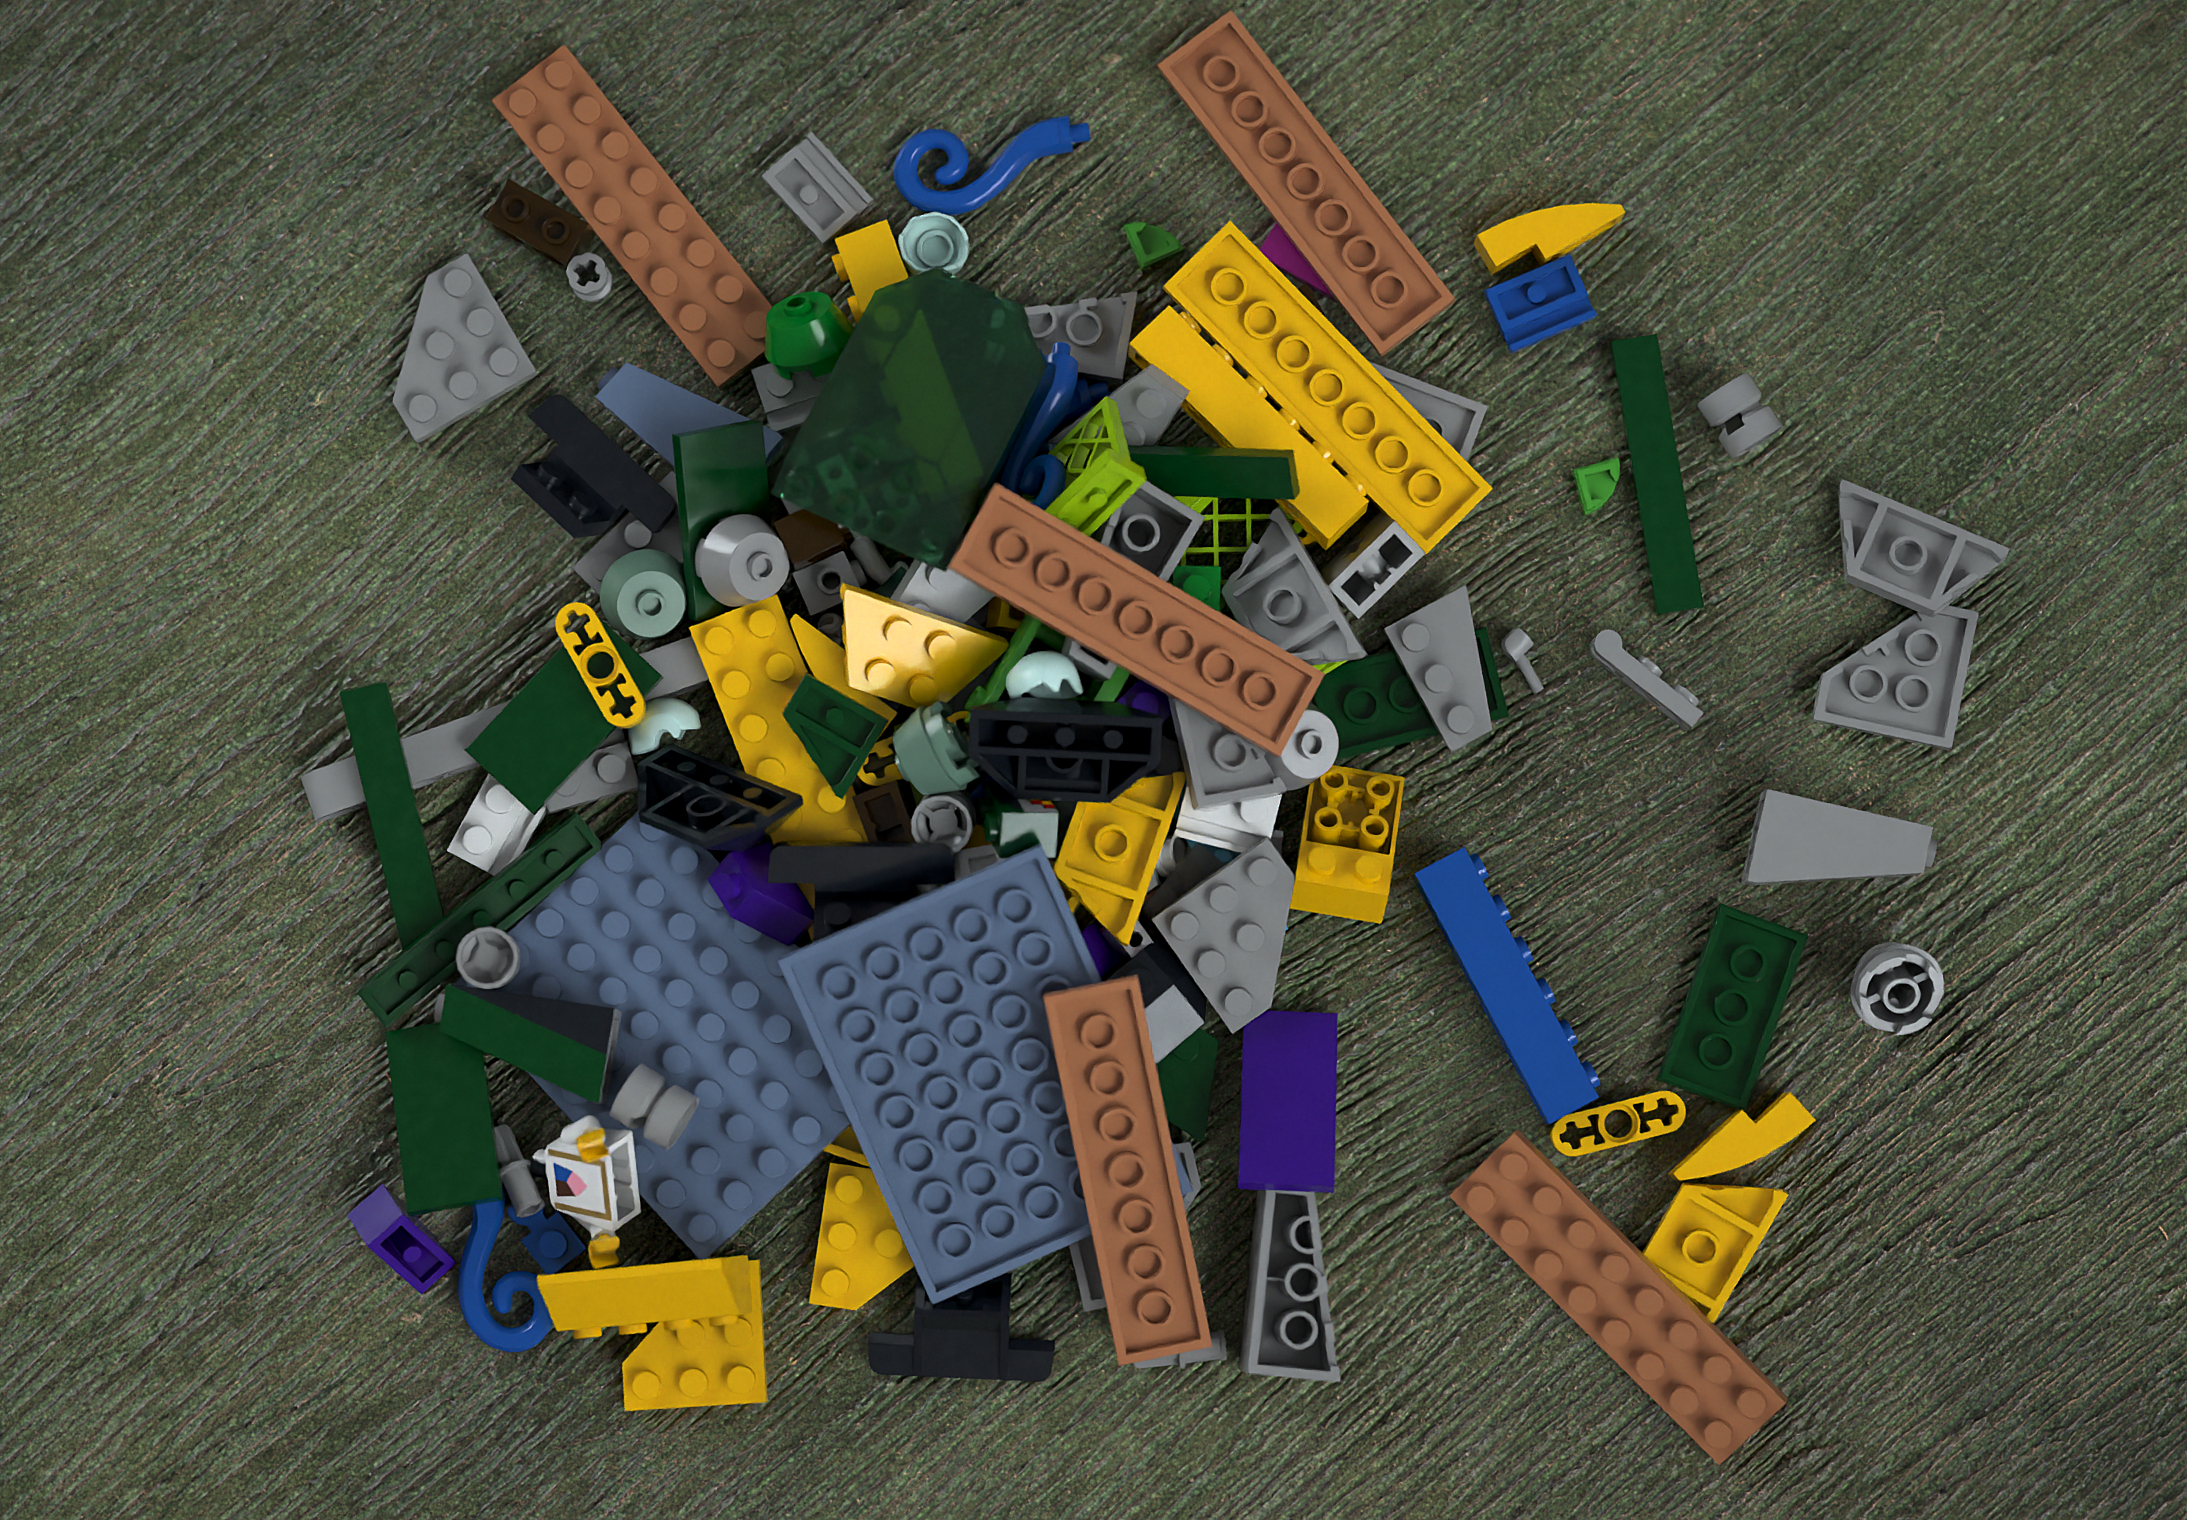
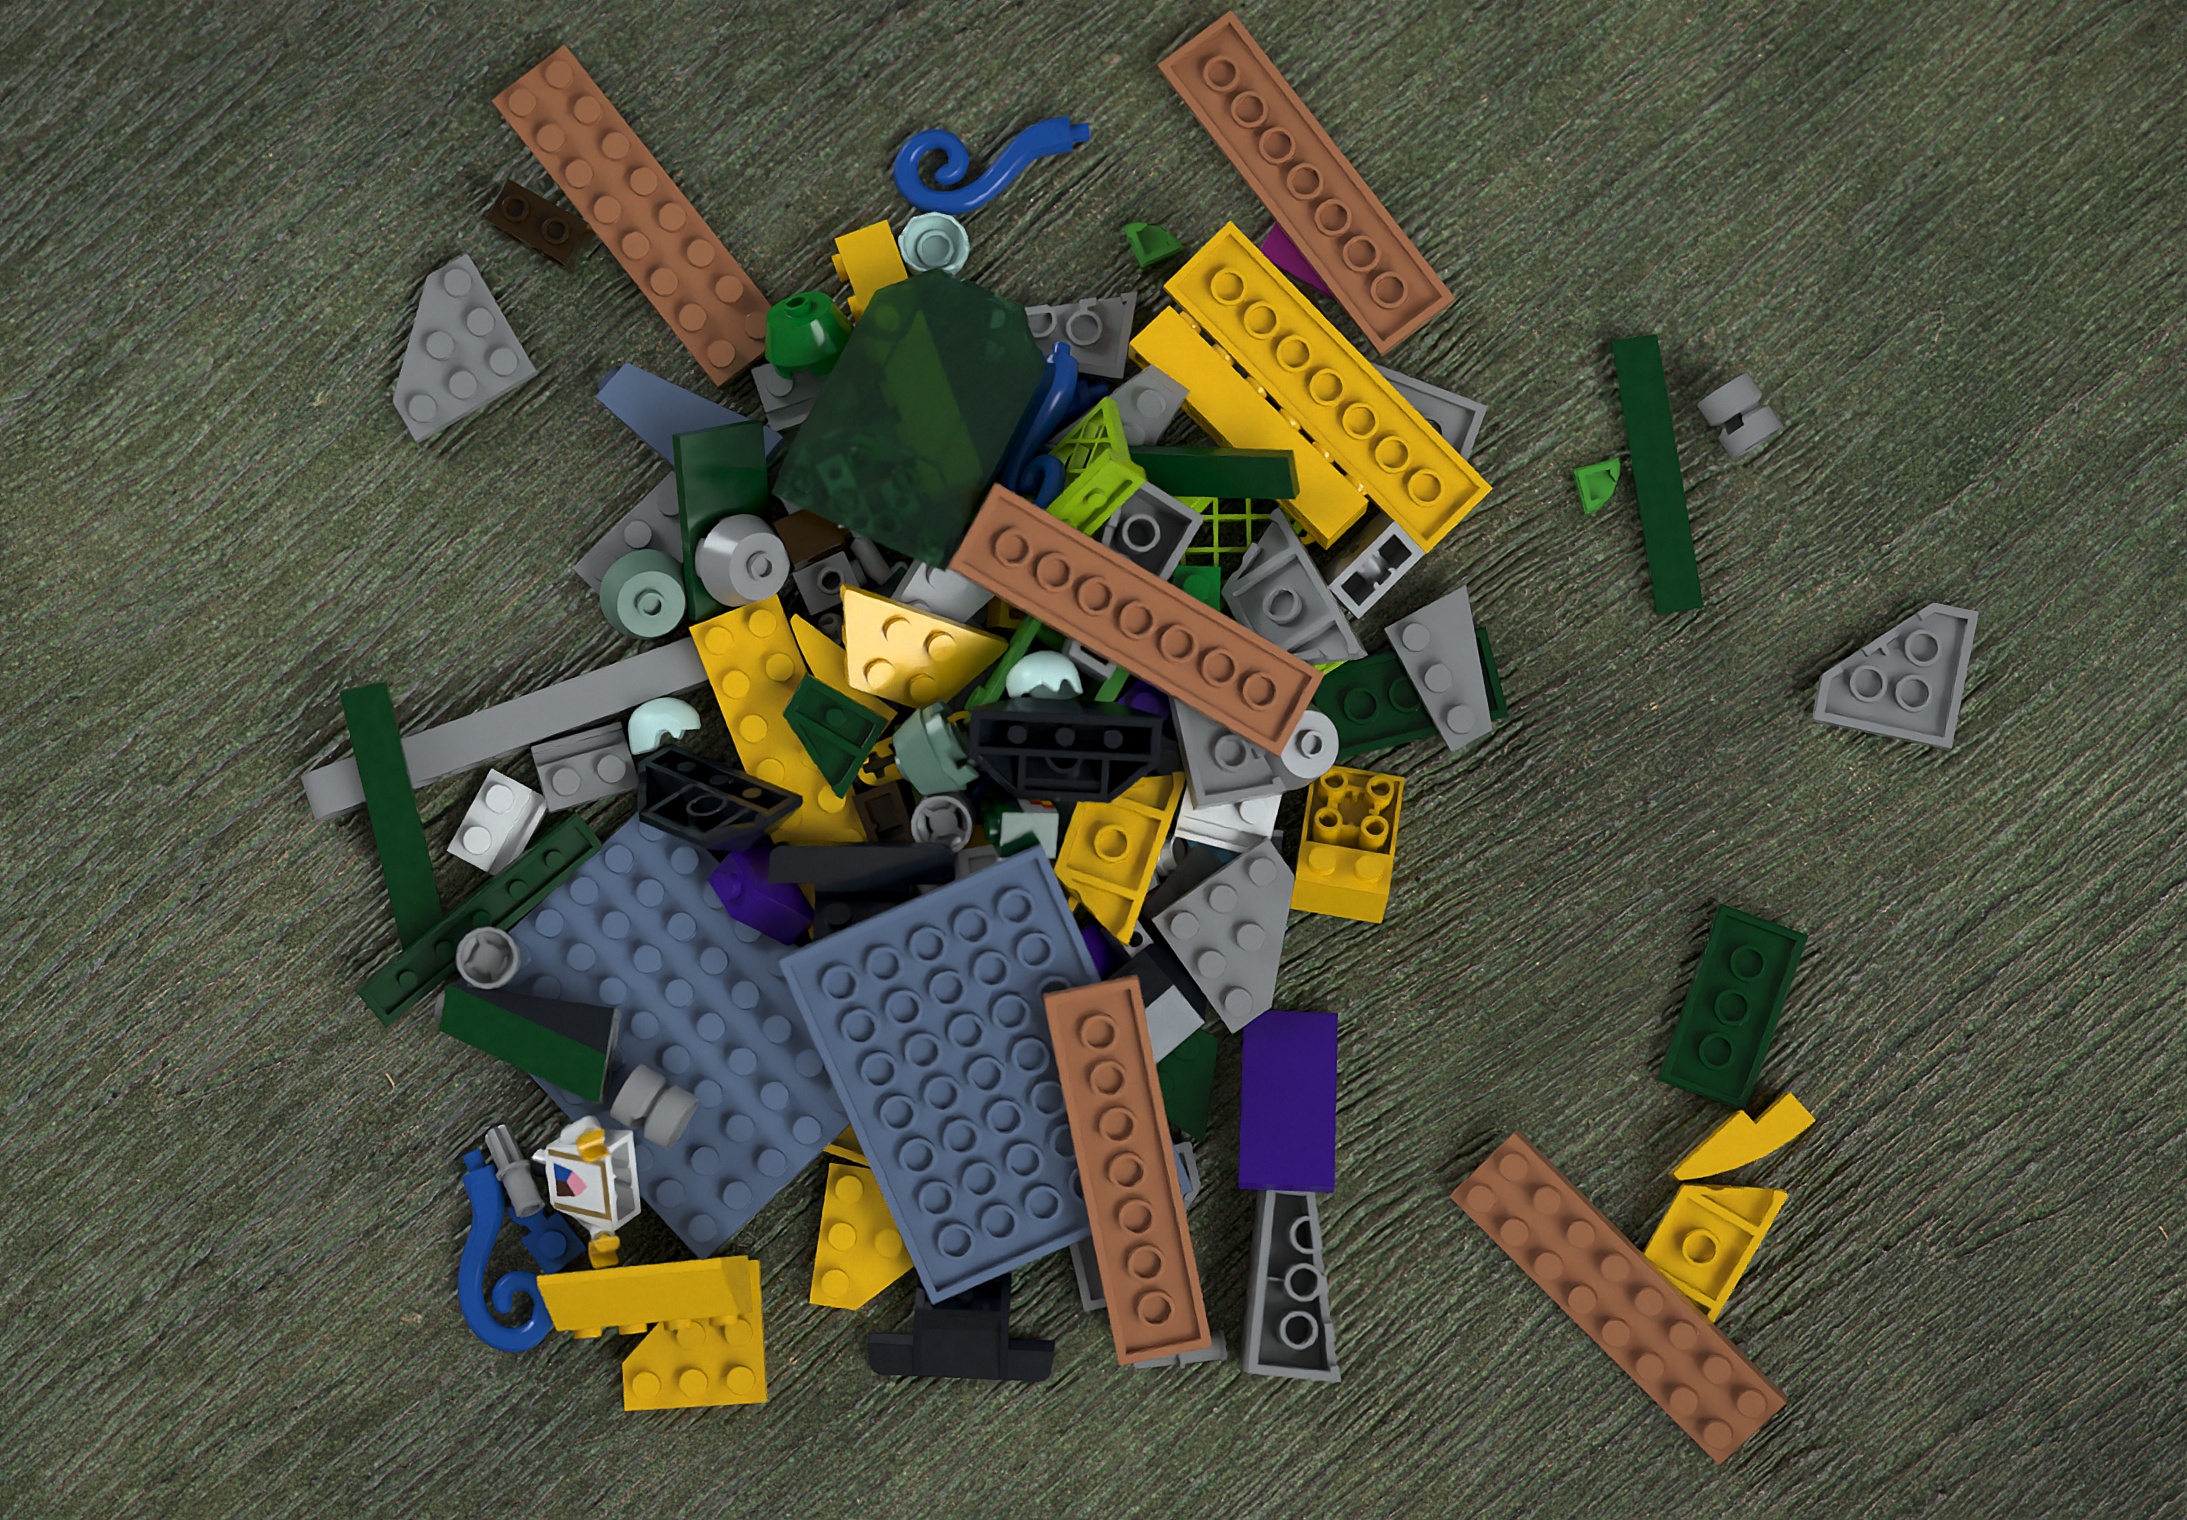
dark purple slope [347,1183,457,1294] -> none
dark green tile [385,1022,504,1216] -> none
dark green tile [465,618,664,815] -> none
black plate [511,395,677,539] -> none
yellow beam [555,602,646,729] -> none
light grey bush [566,252,613,302] -> none
light grey plate [762,131,874,247] -> none
blue brick [1412,847,1601,1124] -> none
yellow slope [1474,203,1626,275] -> none
blue plate [1484,254,1597,355] -> none
light grey hand [1501,628,1544,694] -> none
yellow beam [1550,1091,1686,1157] -> none
light grey plate [1590,630,1704,732] -> none
light grey slope [1741,789,1937,886] -> none
light grey wing [1837,479,2010,617] -> none
light grey cone [1851,942,1944,1035] -> none

